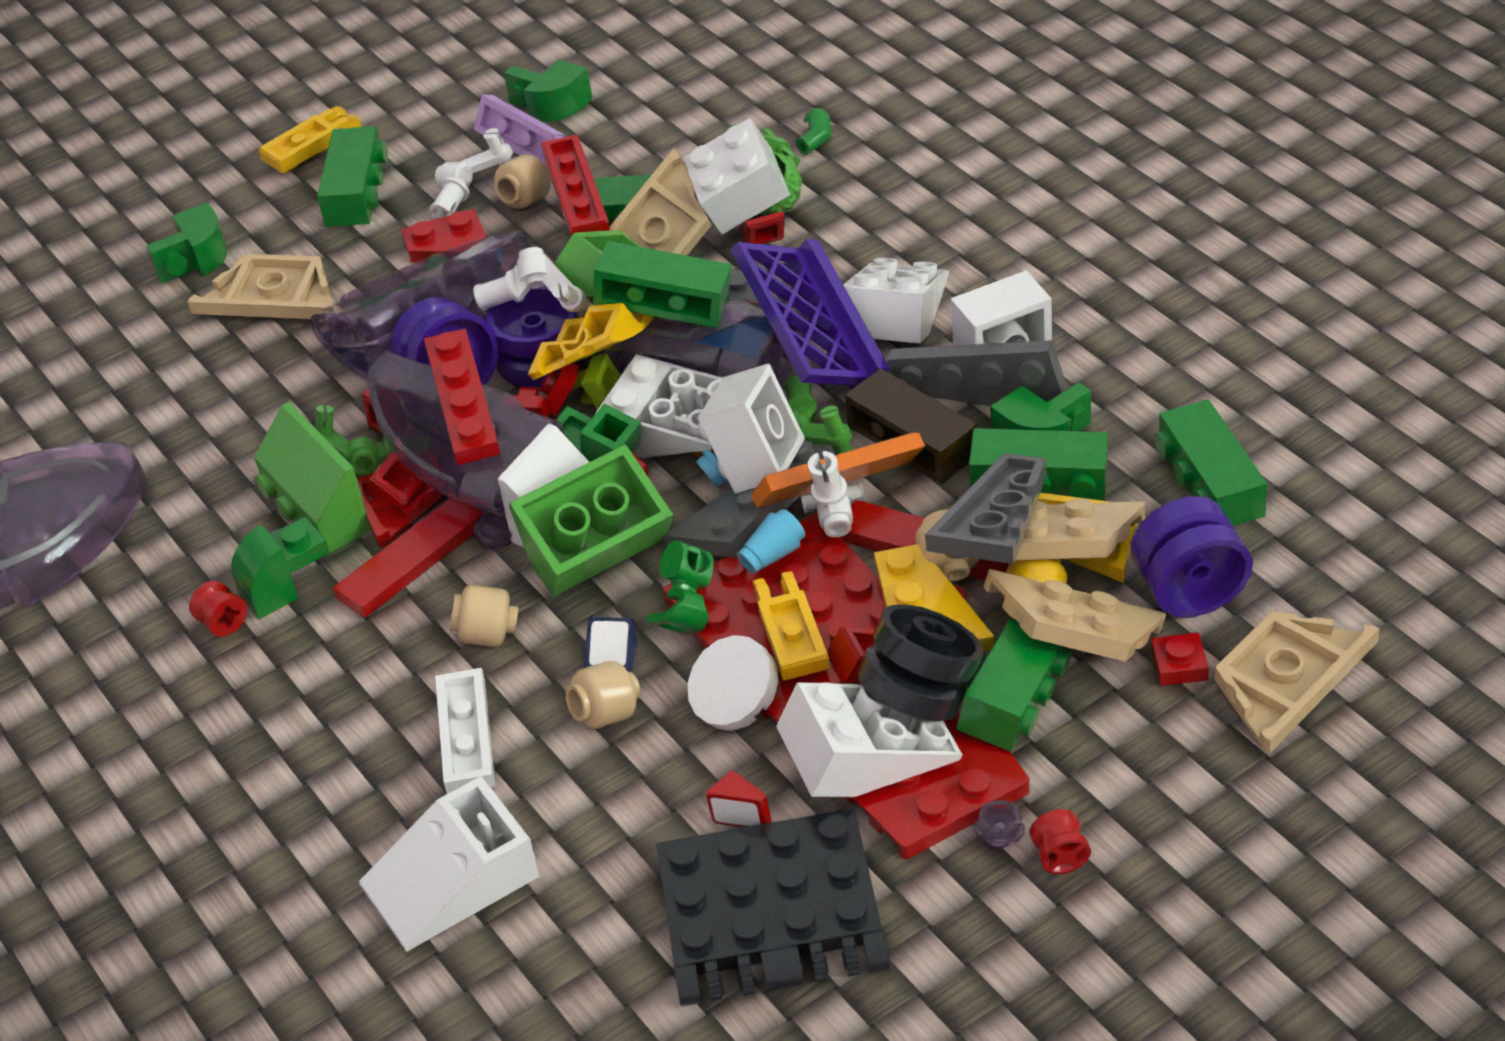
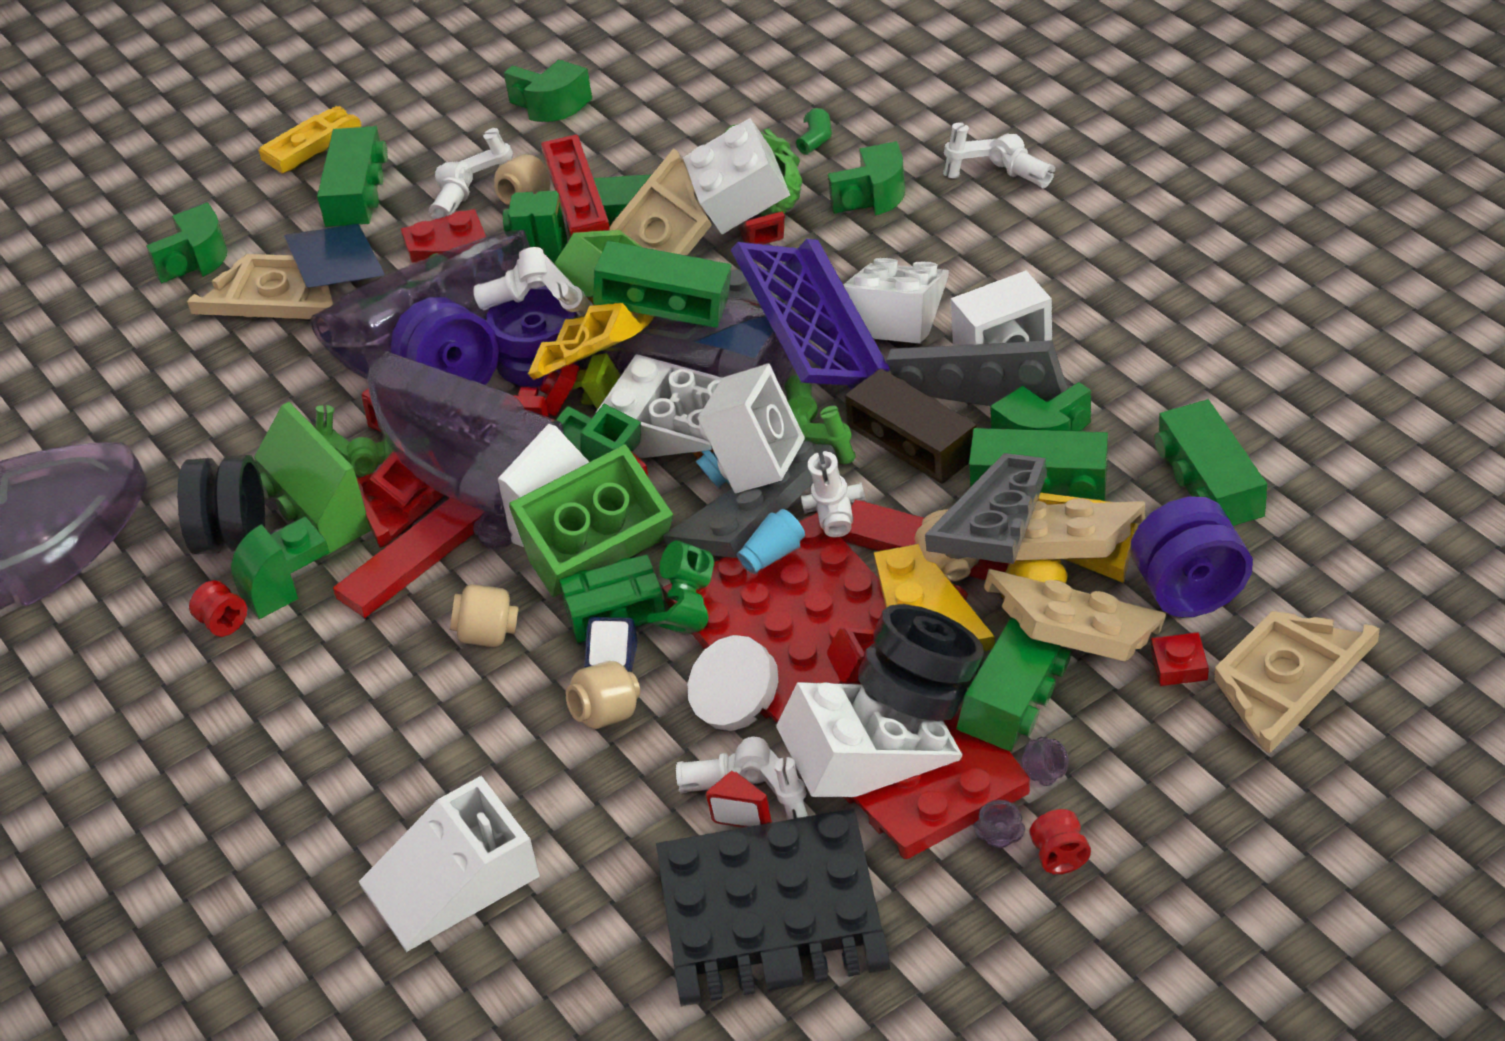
red plate [424,328,501,465] -> none
white plate [435,668,496,794] -> none
lavender hinge [474,95,565,170] -> none
orange tile [751,432,925,509] -> none
yellow hinge [753,571,830,681] -> none
none -> black wheel [177,455,265,555]
none -> dark blue sticker [284,224,385,288]
none -> green brick [503,191,568,264]
none -> green brick [559,554,665,643]
none -> white pin [676,737,808,820]
none -> green brick [828,141,905,216]
none -> white pin [943,123,1055,188]
none -> clear purple plate [1022,737,1068,786]

